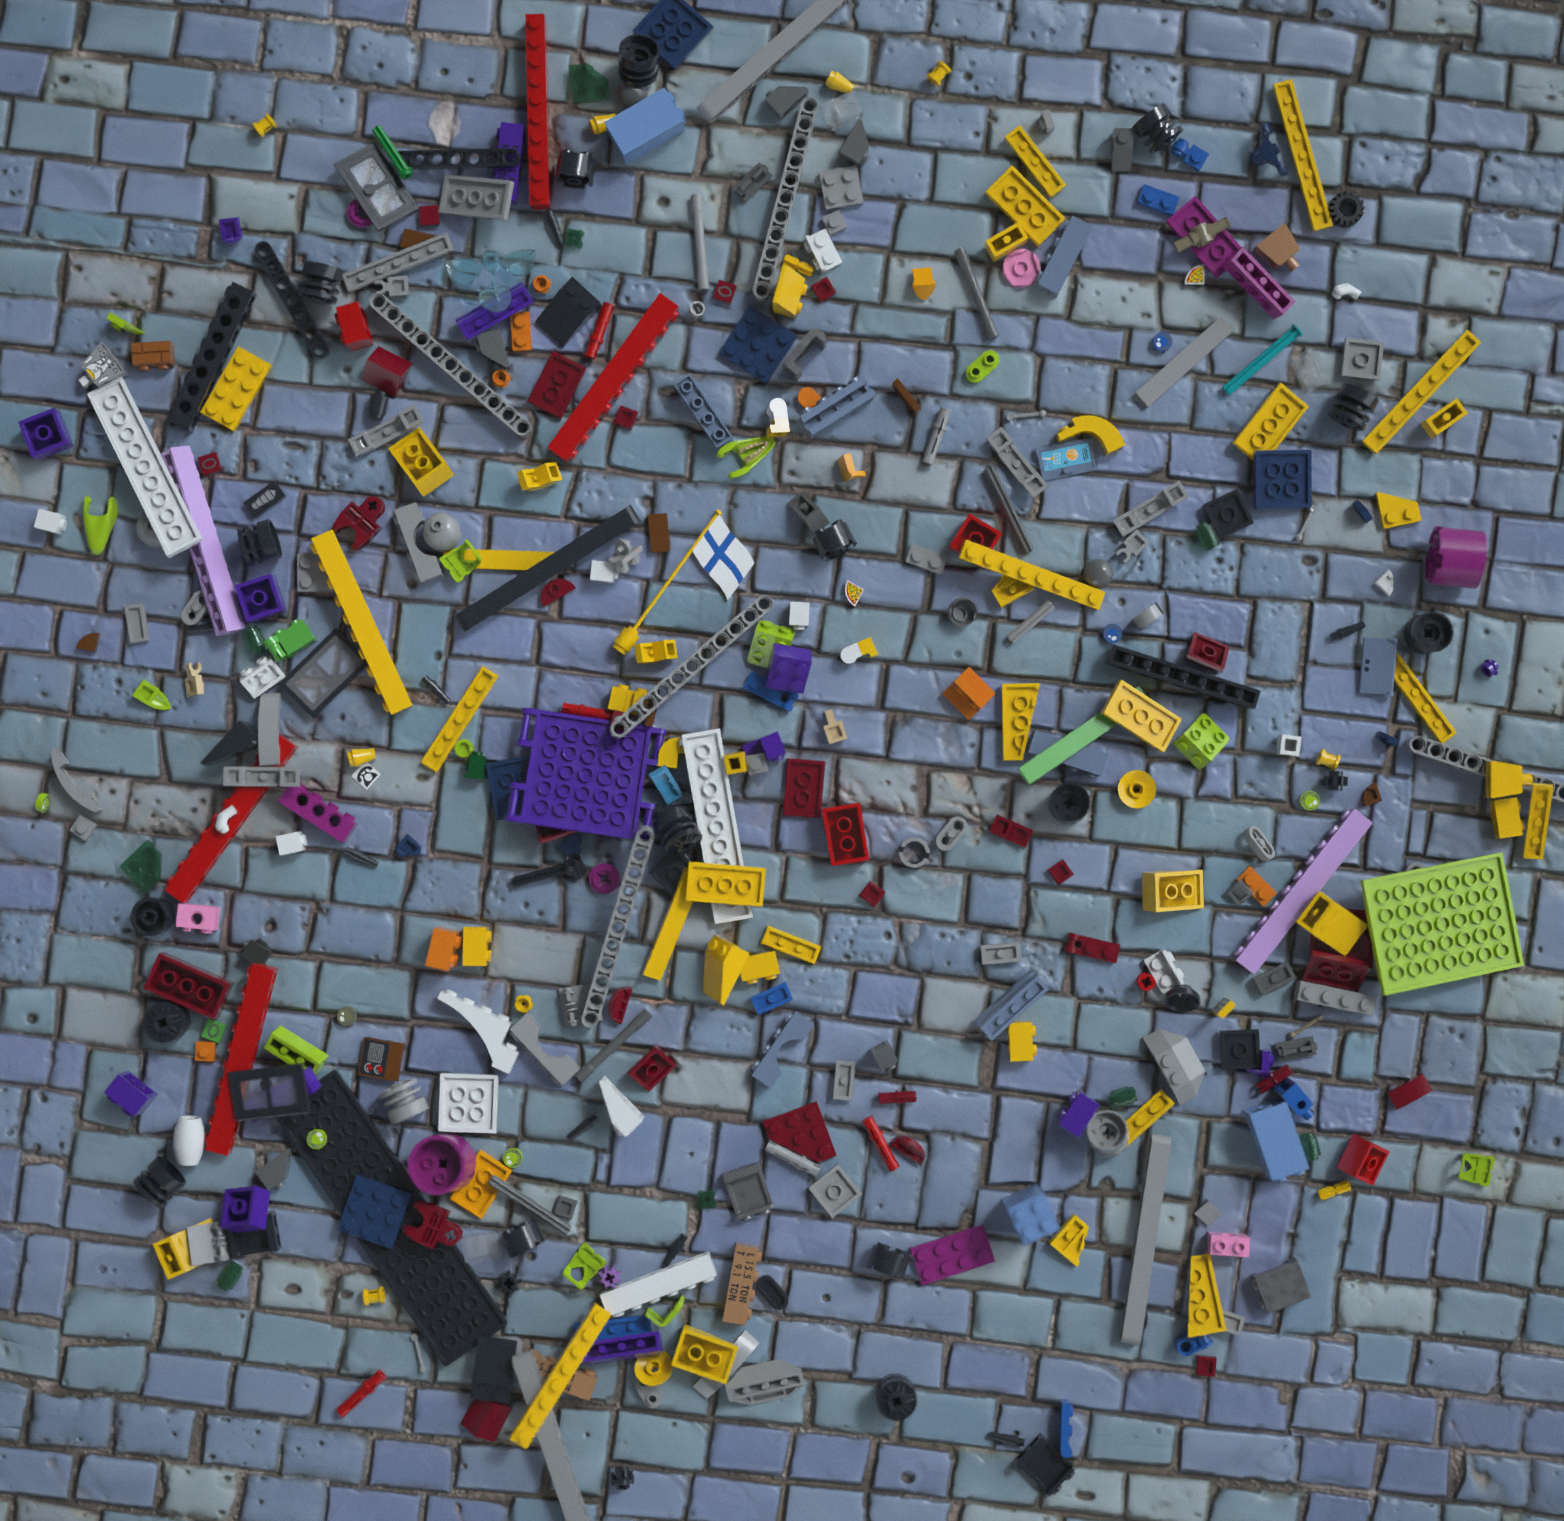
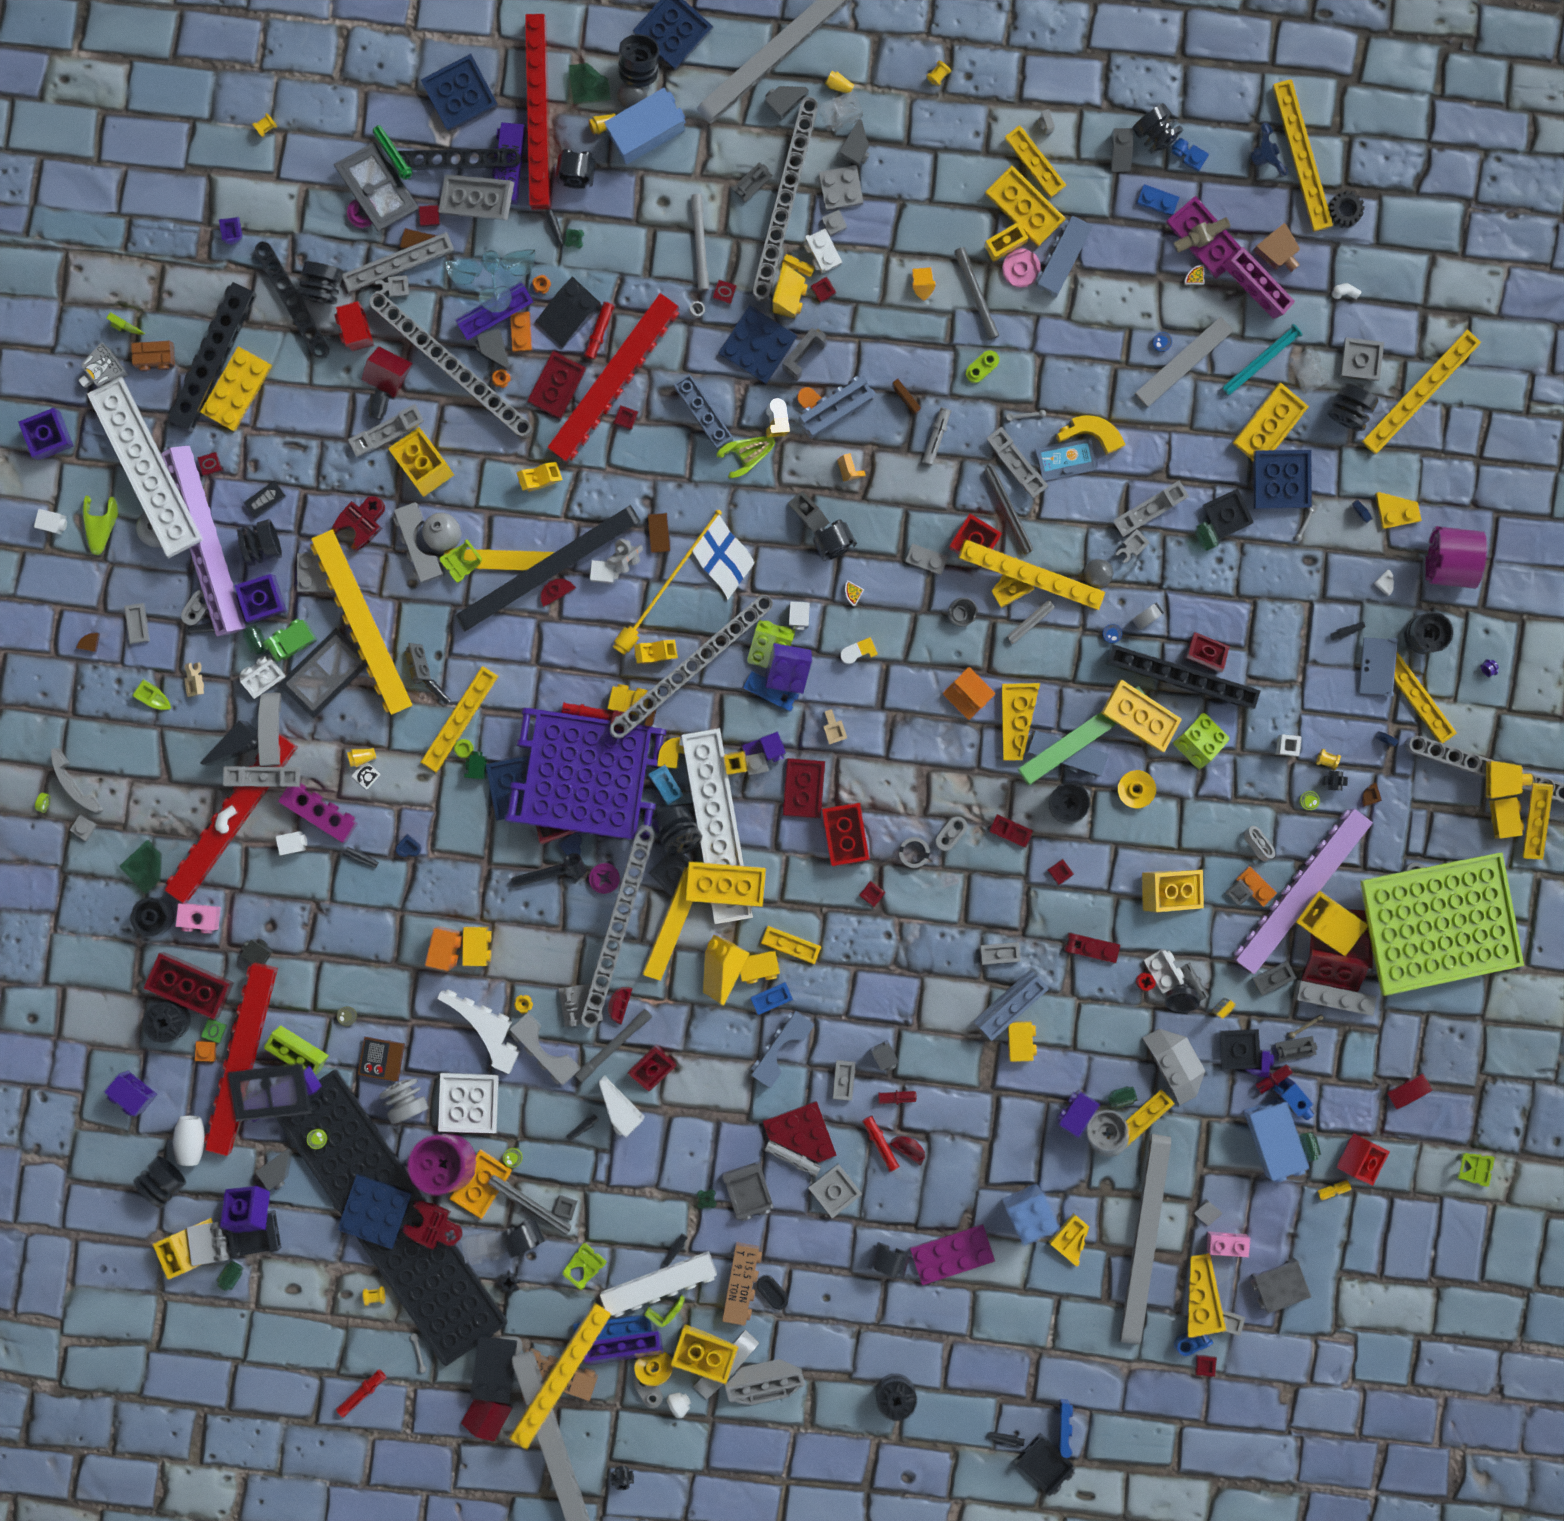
medium lavender gear [598,1265,622,1289] -> none
yellow brick [1420,398,1468,439] -> none
none -> dark grey hinge [404,643,431,684]
none -> dark blue plate [421,54,498,132]
none -> white cone [667,1392,691,1418]
none -> dark grey pin [1180,962,1209,1001]

